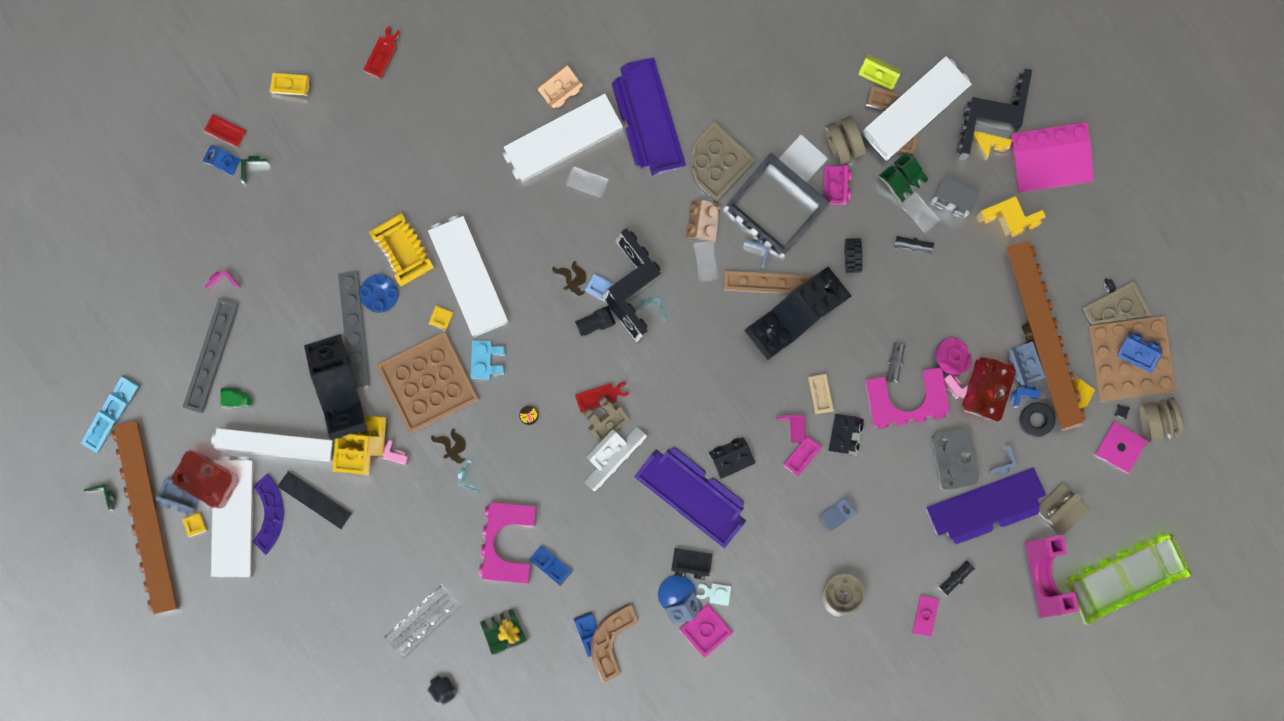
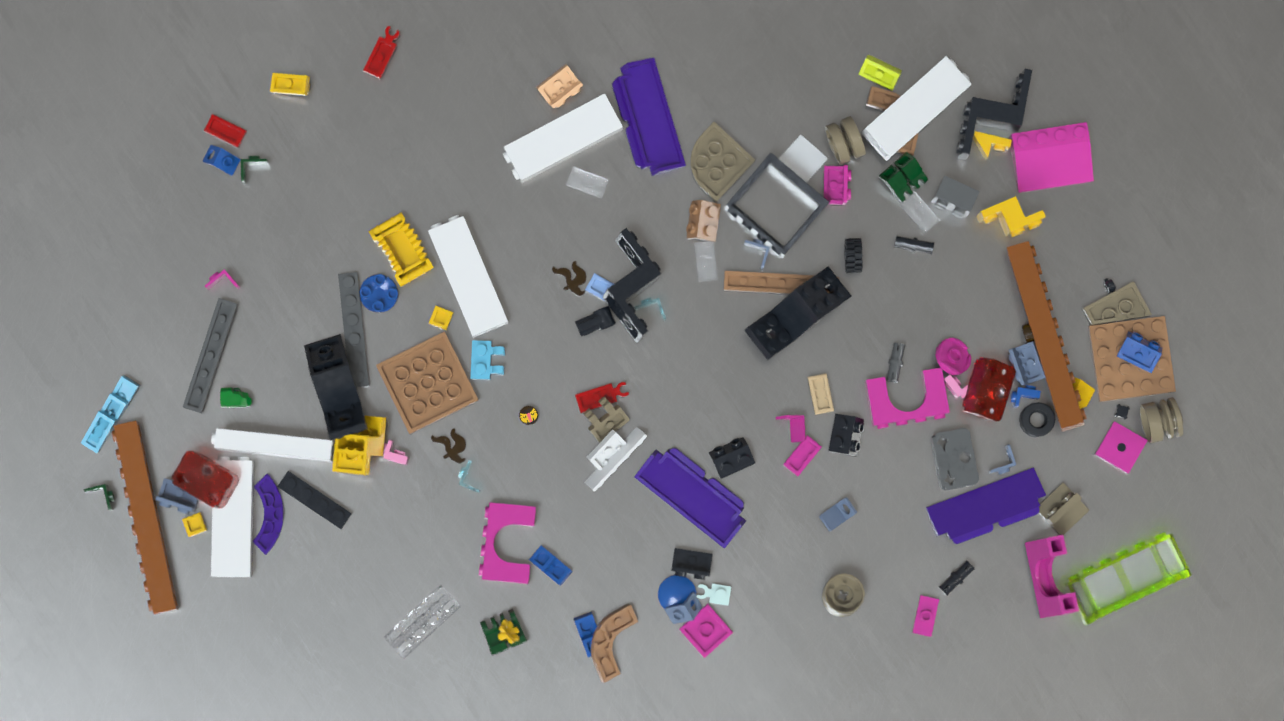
black head [427,675,456,705] -> none

